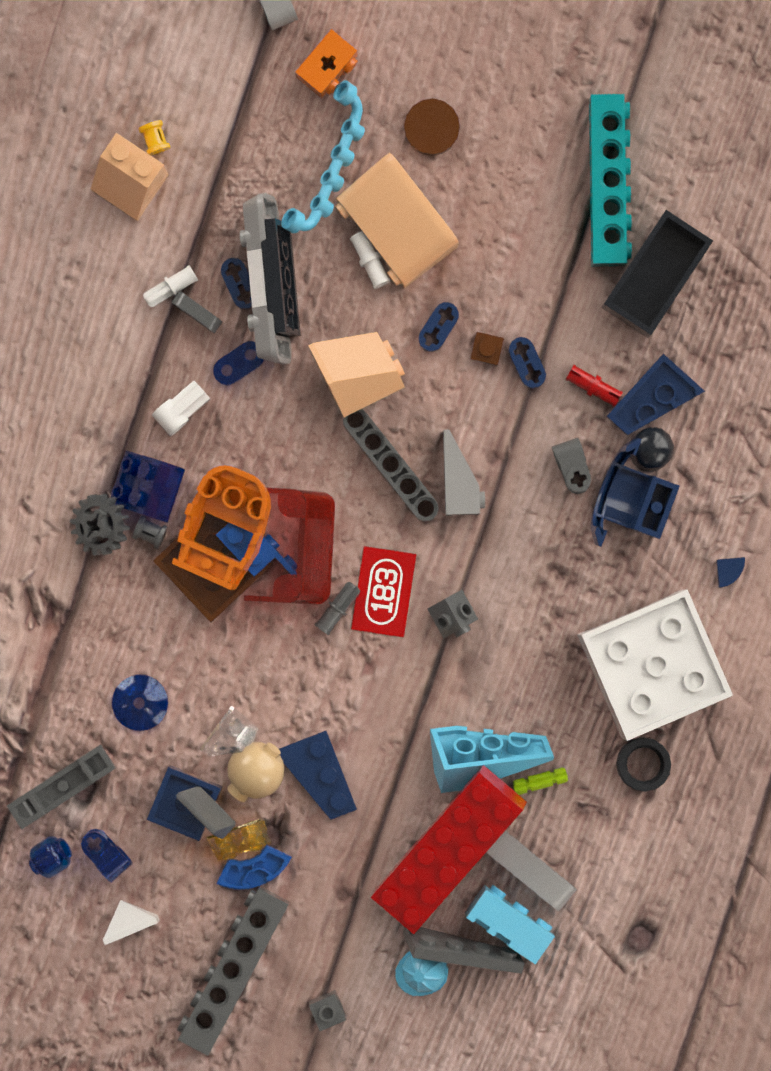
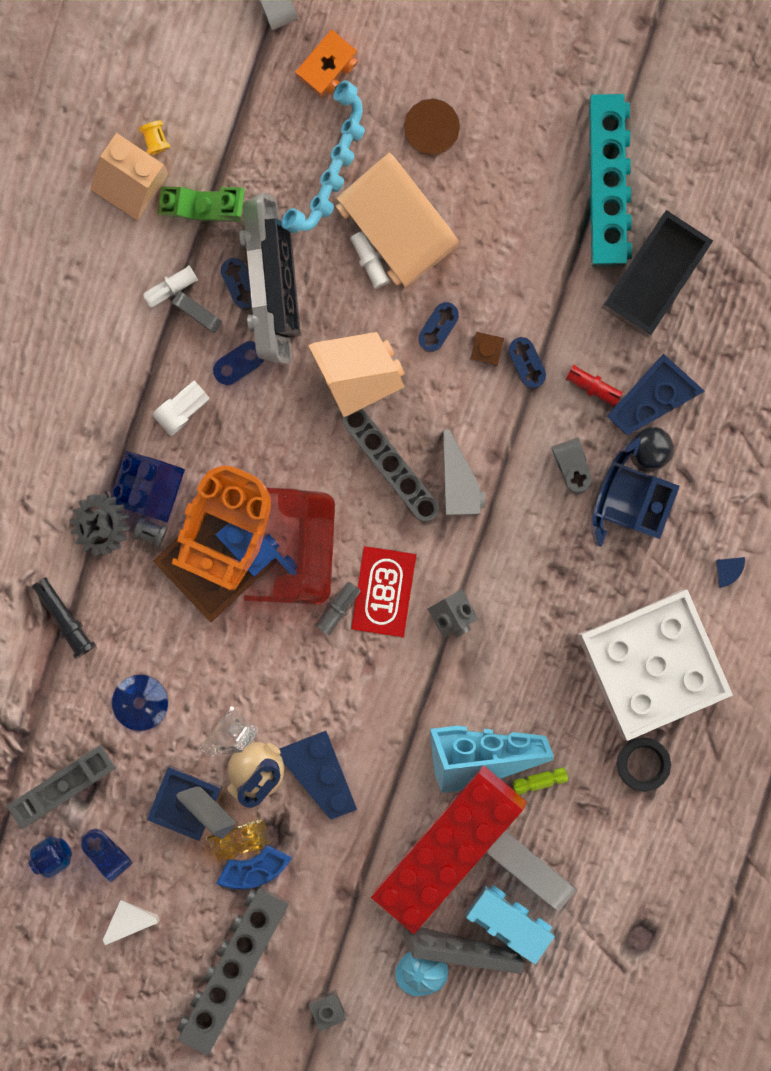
none -> black pin [32,577,96,659]
none -> bright green slope [157,186,245,222]
none -> dark blue beam [237,758,281,808]

